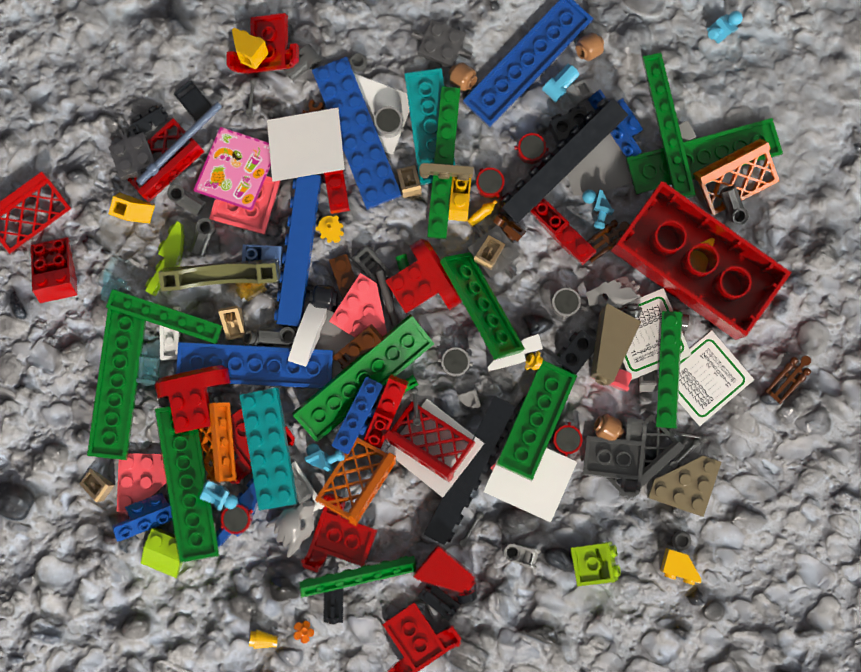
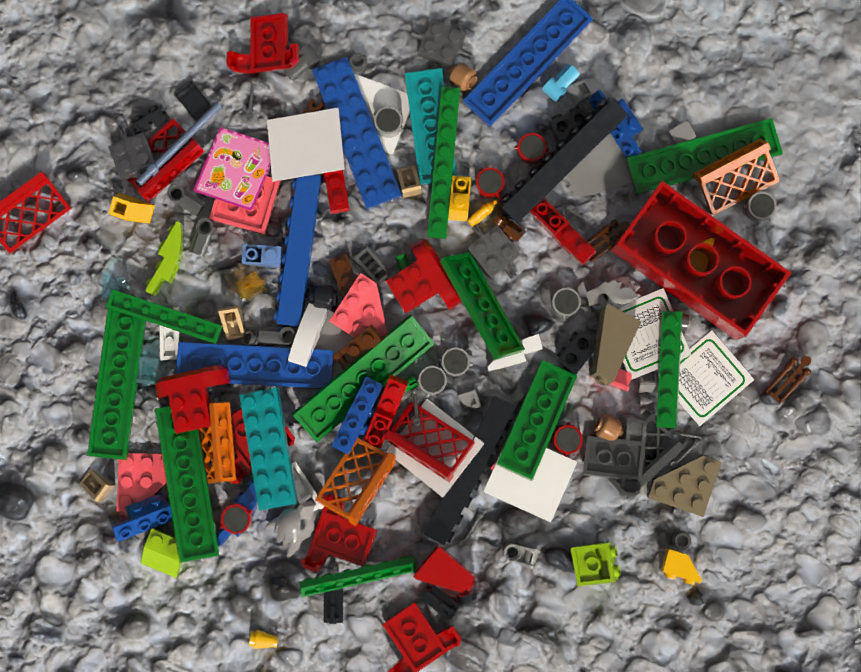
red slope [31,237,78,303] -> none
olive arch [158,259,280,291] -> none
medium azure piece [199,480,238,510] -> none
yellow slope [232,28,268,69] -> none
orange plant [293,621,314,644] -> none
medium azure piece [304,443,345,474] -> none
yellow piece [316,216,344,243] -> none
dark grey bar [376,270,399,327] -> none
dark tan plate [419,163,474,181] -> none
tan slope [474,235,505,270] -> none
yellow plate [525,351,543,370] -> none
medium nougat head [576,33,604,61] -> none
medium azure piece [582,189,614,229] -> none
dark grey plate [623,303,642,318] -> none
green plate [642,53,695,198] -> none
medium azure piece [707,11,743,44] -> none
dark grey piece [719,185,749,225] -> none
none -> pearl dark grey piece [418,364,447,397]
none -> piece [743,192,778,222]

